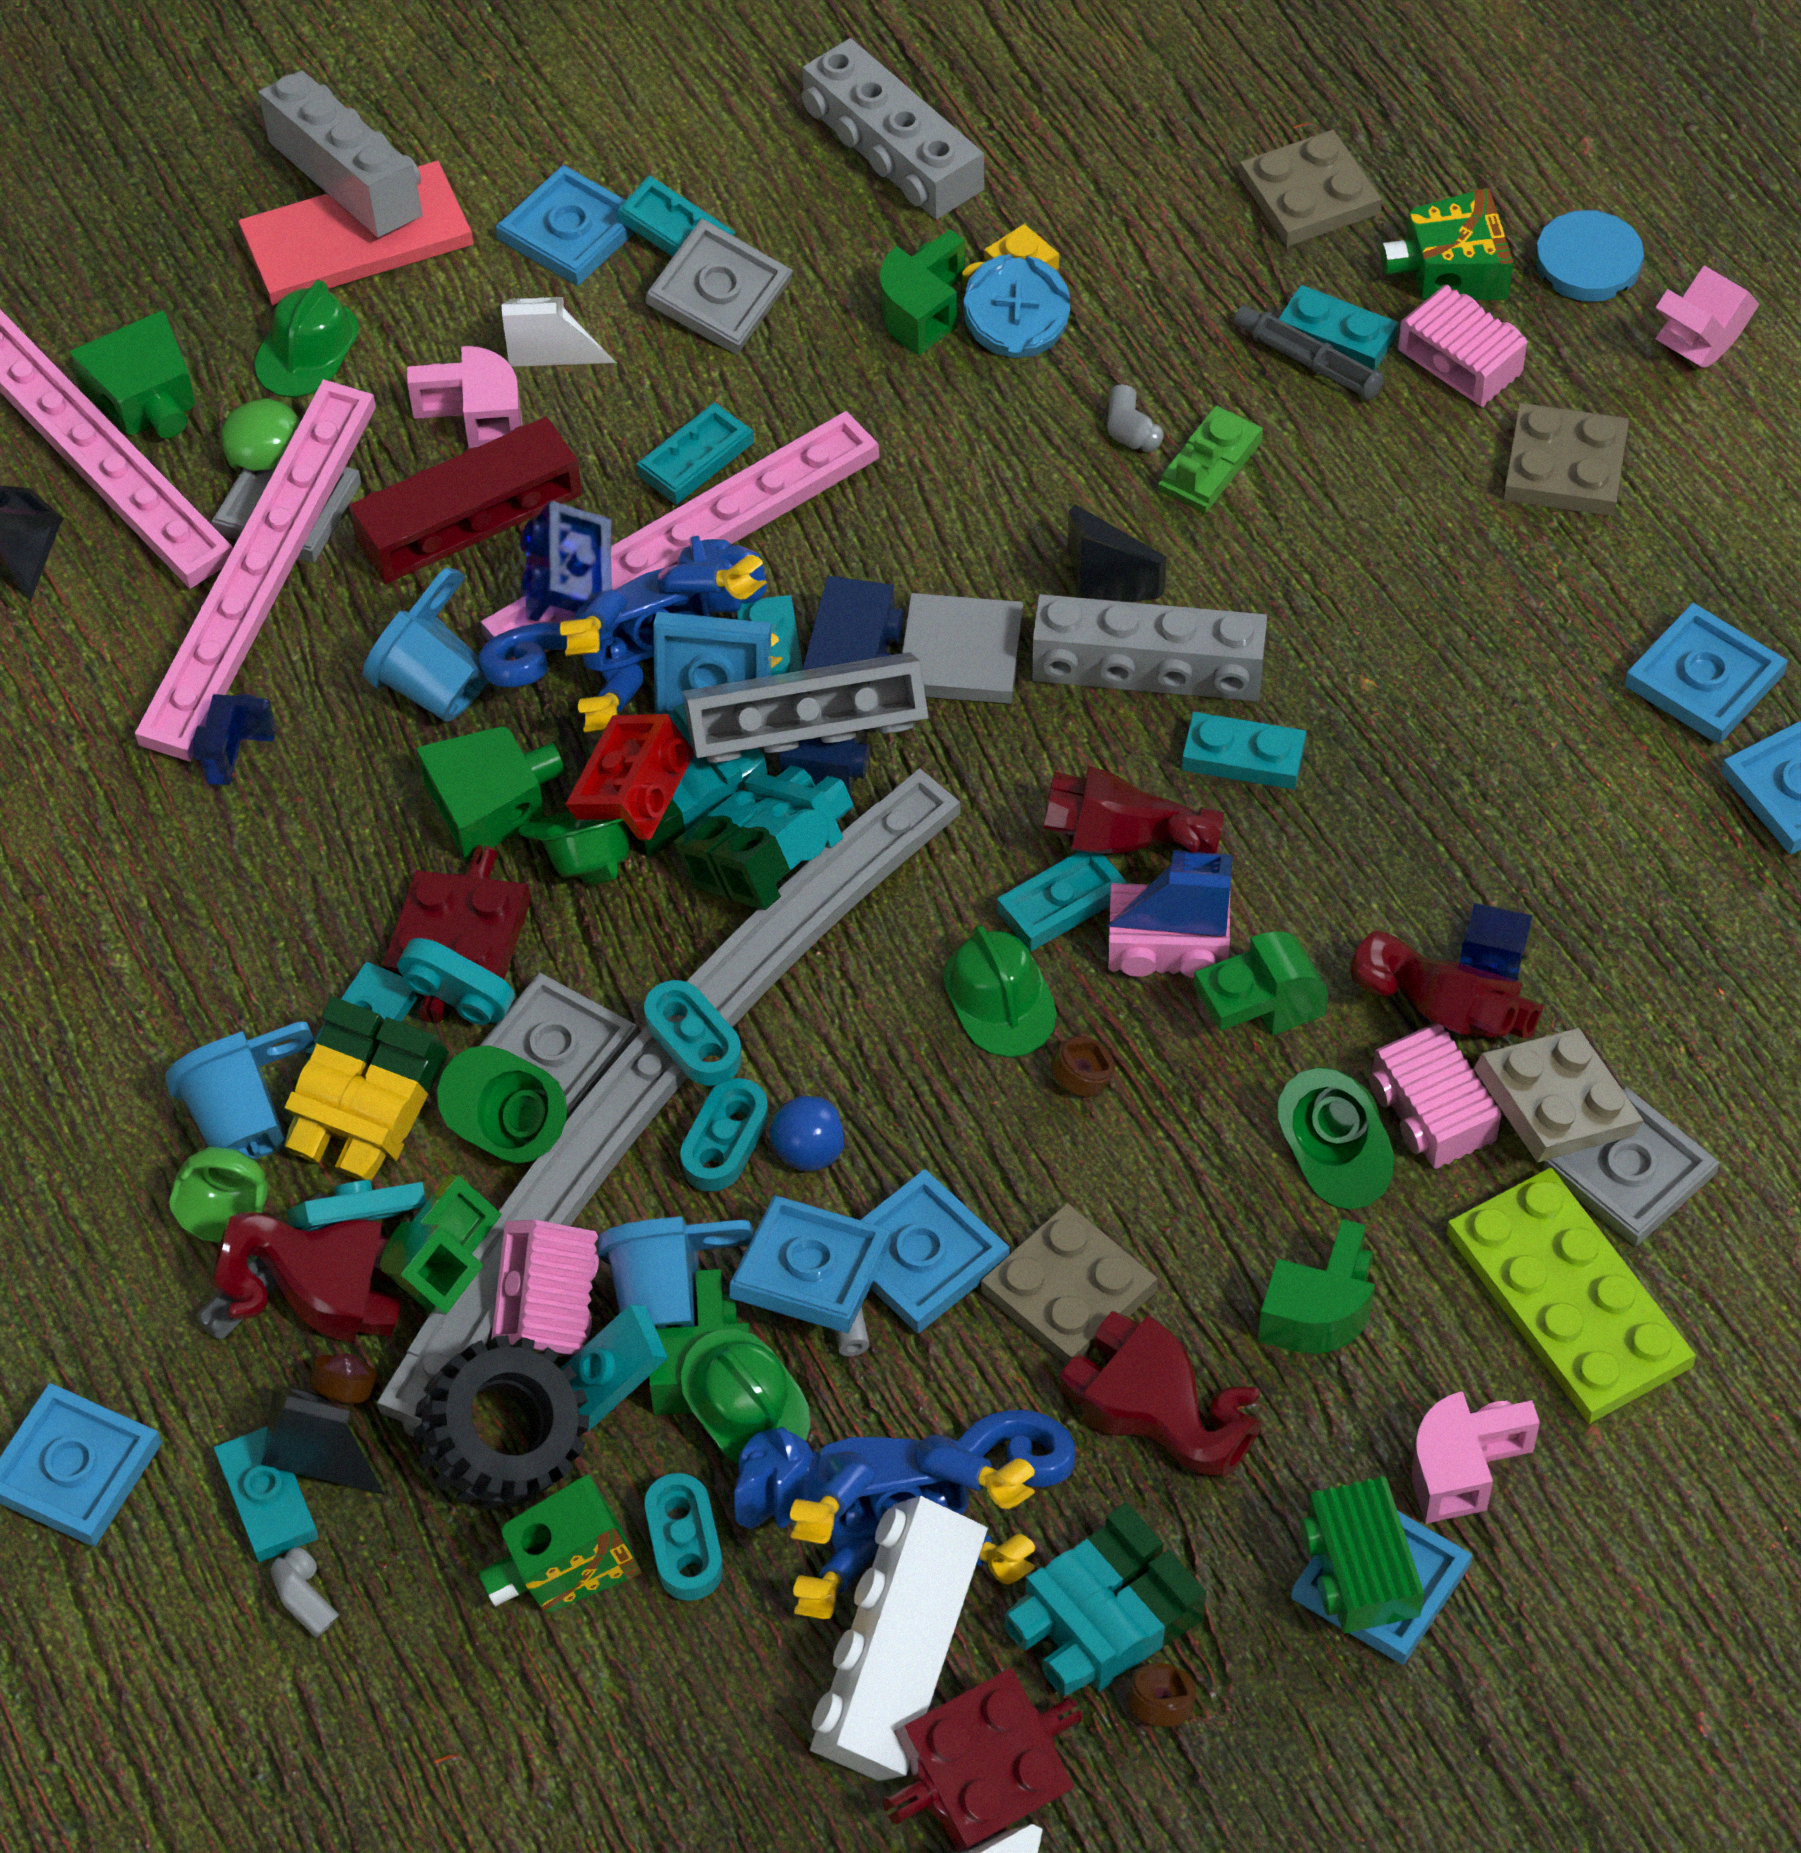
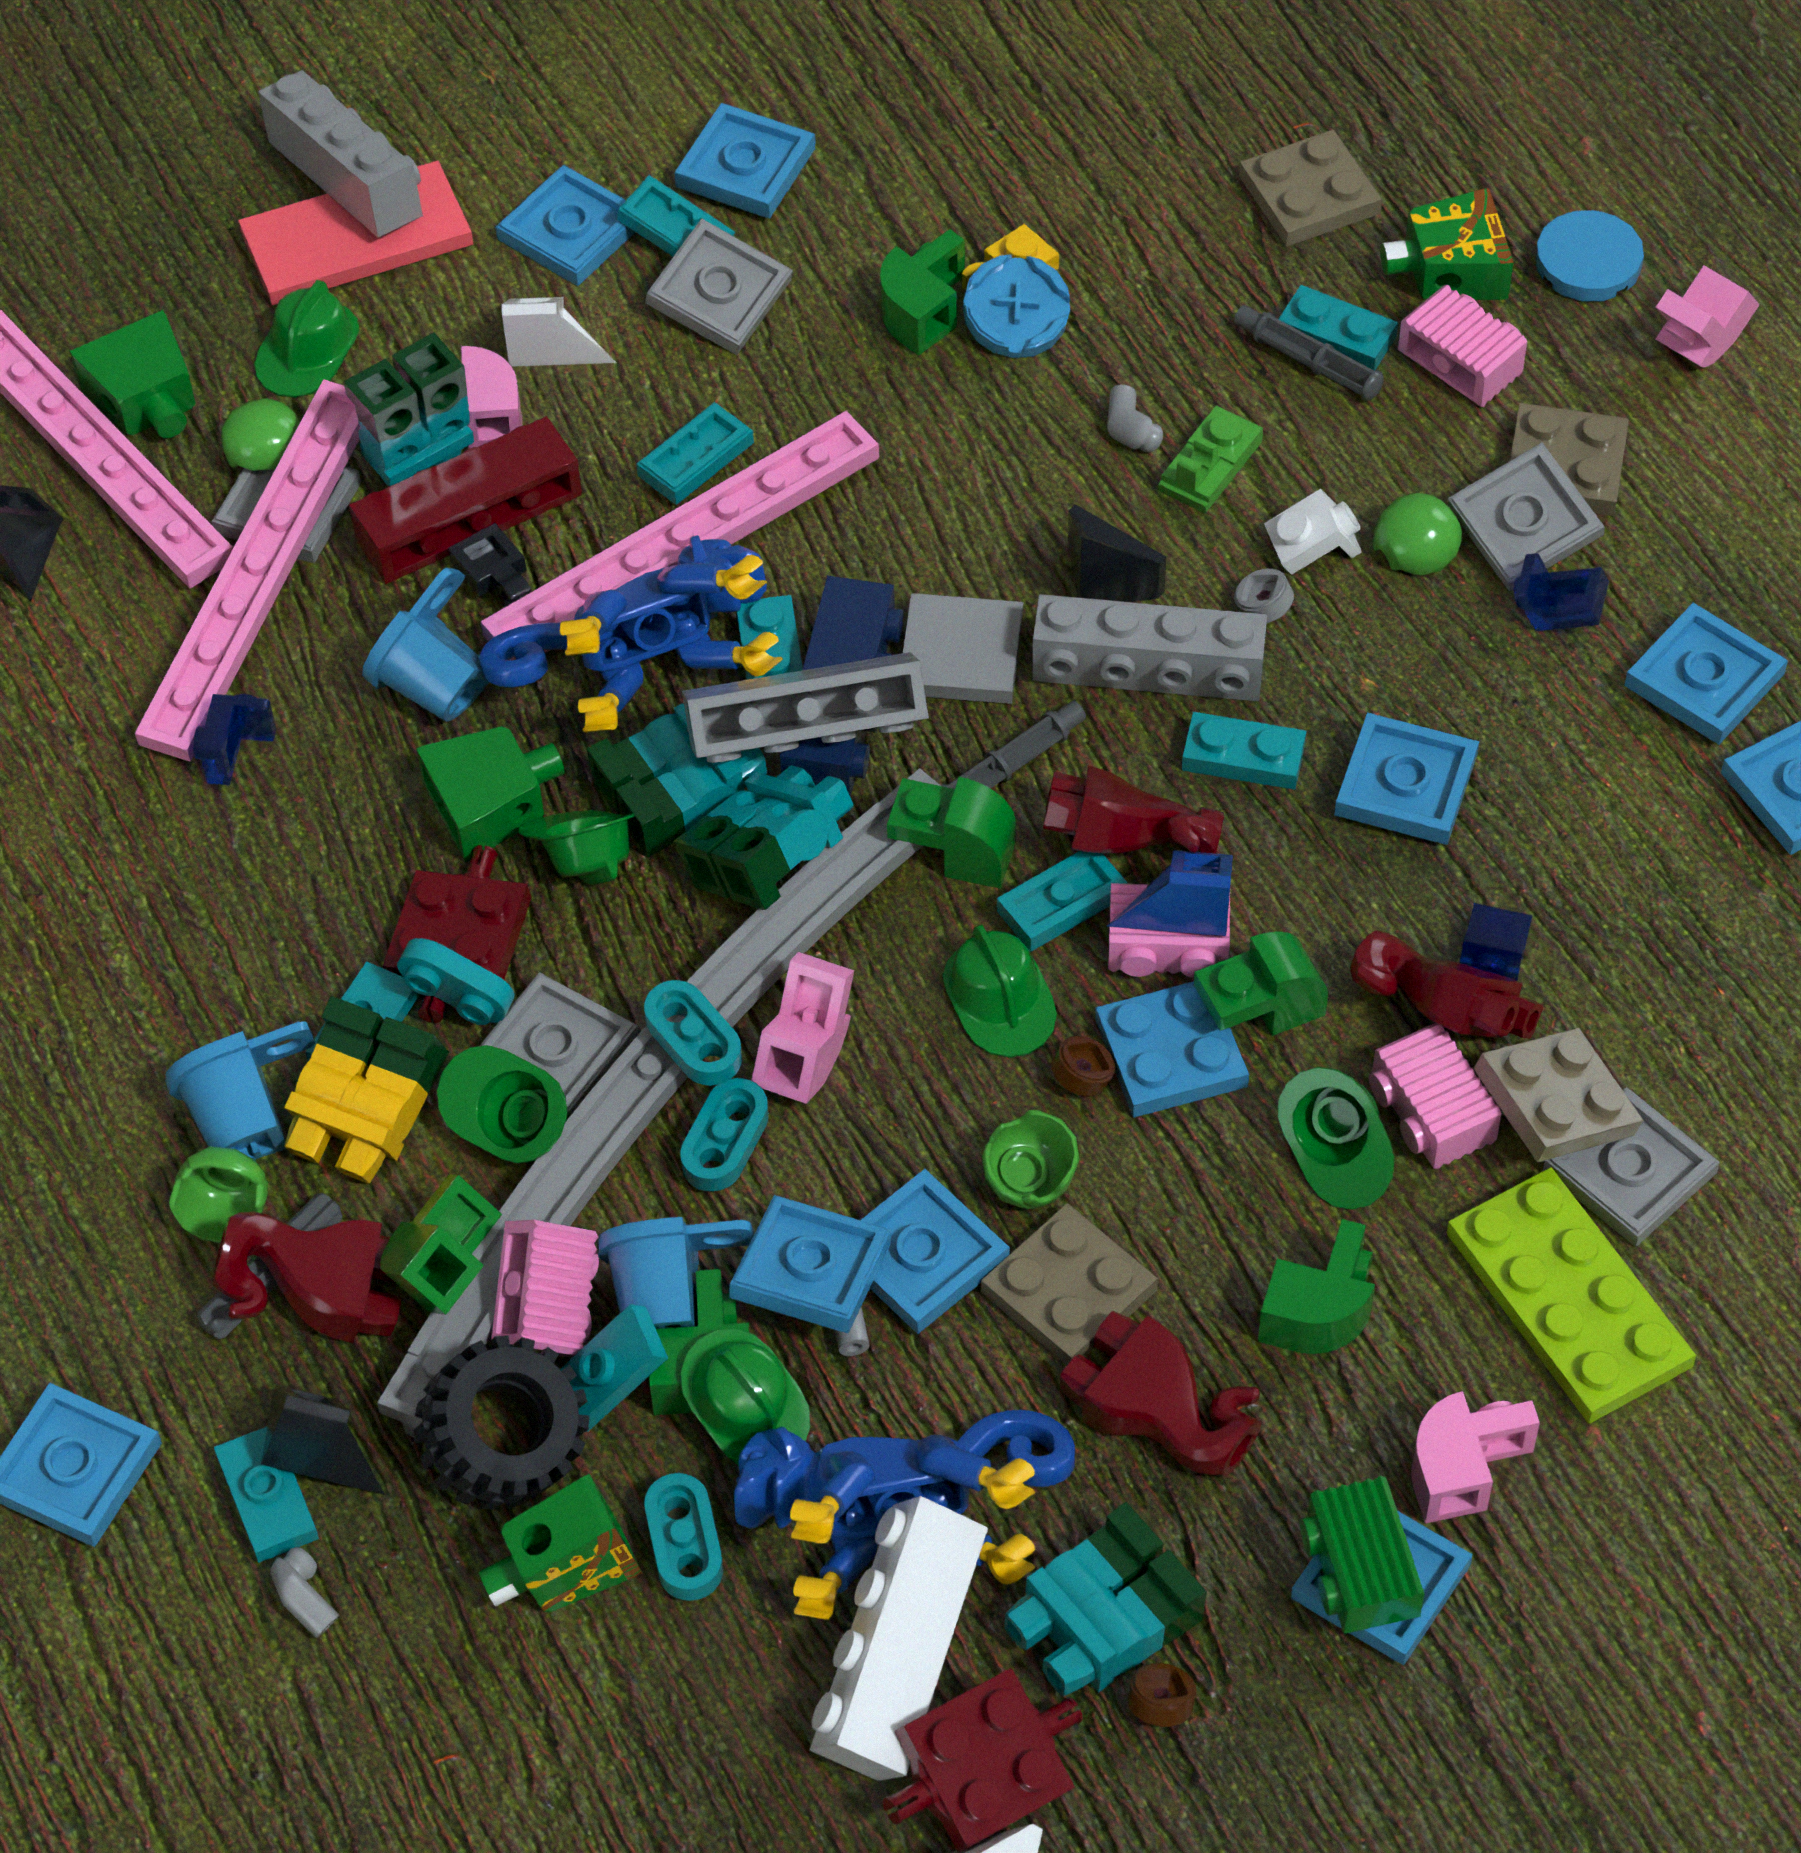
teal plate [287,1180,427,1231] -> none
reddish brown tile [309,1353,376,1403] -> none
clear blue bracket [520,500,612,622] -> none
red bracket [565,714,694,840] -> none
dark azure tile [654,612,771,714] -> none
blue piece [770,1095,844,1172] -> none
light grey brick [802,38,984,220] -> none
none -> dark green hips [343,332,474,487]
none -> black plate [448,523,531,608]
none -> dark azure plate [674,103,816,219]
none -> bright pink brick [751,952,854,1104]
none -> green brick [887,776,1016,889]
none -> dark grey piece [941,701,1086,789]
none -> bright green hair [982,1110,1079,1209]
none -> dark azure plate [1095,981,1249,1118]
none -> light grey tile [1234,568,1294,623]
none -> white bracket [1264,489,1362,574]
none -> dark azure plate [1334,712,1479,845]
none -> bright green hair [1372,492,1462,576]
none -> light grey tile [1448,442,1604,591]
none -> clear blue bracket [1514,553,1609,631]

